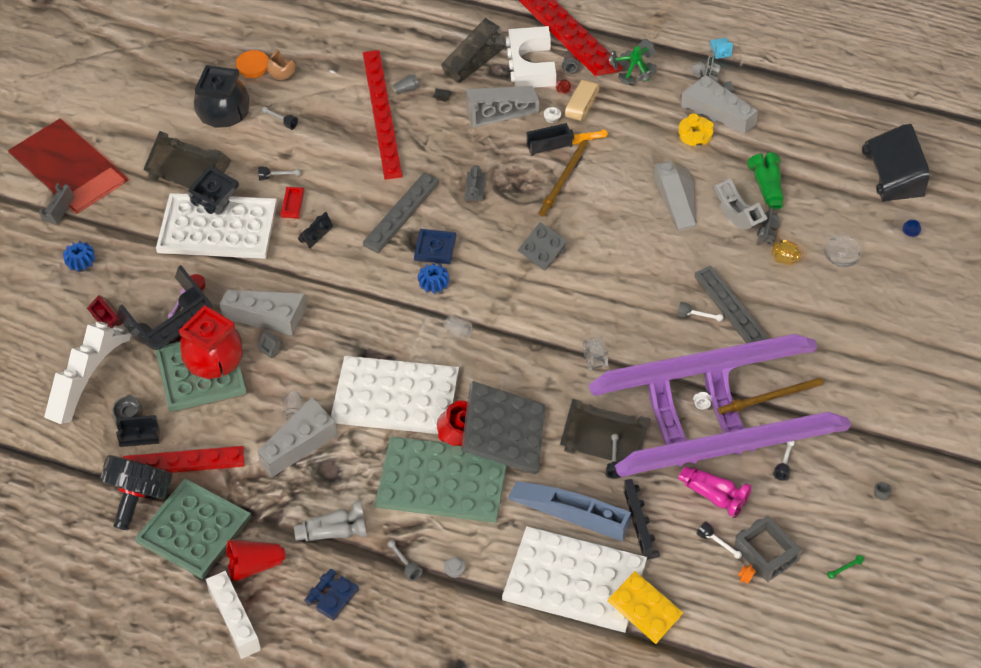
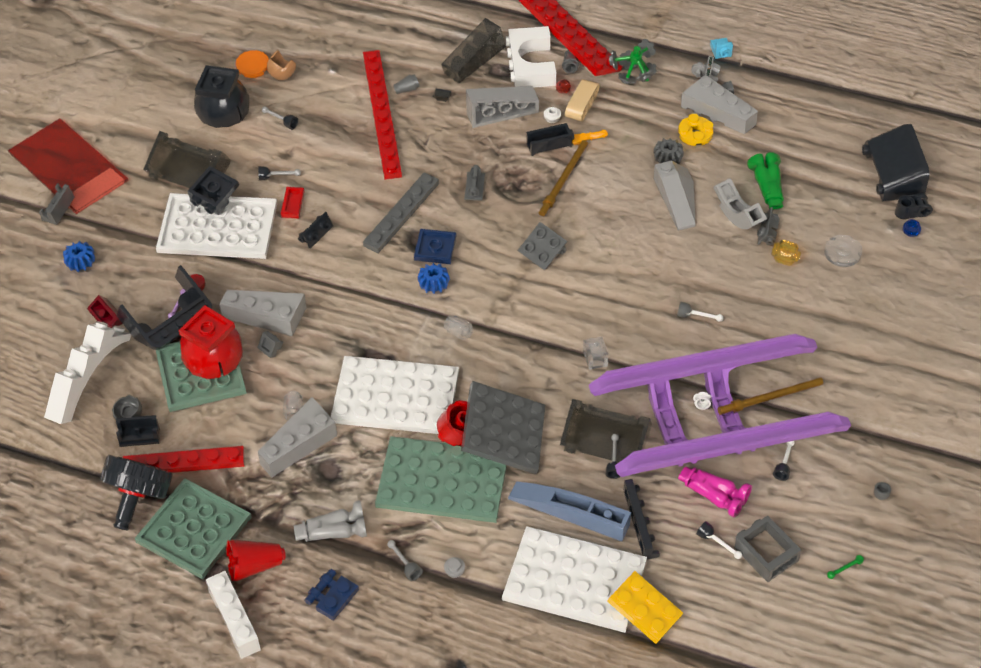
dark grey plate [694,265,769,343] -> none
orange plate [738,564,756,584] -> none
none -> dark grey gear [653,138,684,164]
none -> black piece [895,193,933,220]

